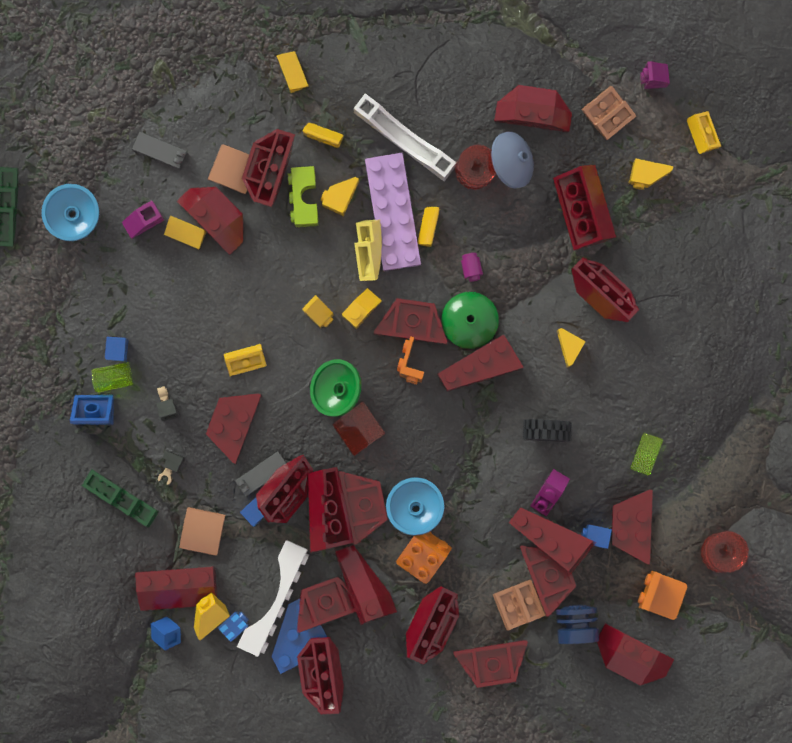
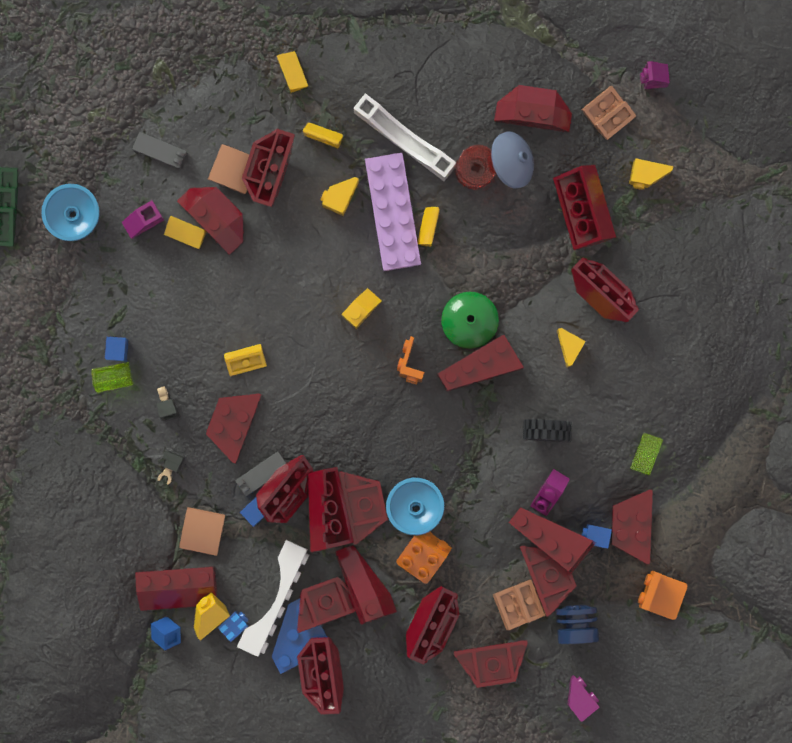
blue slope [70,395,114,425] -> none
dark green slope [81,469,159,528] -> none
lime arch [288,166,319,227] -> none
yellow slope [302,295,334,328] -> none
green dish [310,359,362,417] -> none
clear red slope [332,402,386,456] -> none
light yellow slope [354,219,382,281] -> none
dark red wing [374,298,447,345] -> none
magenta brick [461,253,483,282] -> none
dark red wedge [597,623,674,686] -> none
yellow slope [687,111,721,154] -> none
clear red wheel [701,531,749,573] -> none
none -> magenta slope [567,675,600,722]

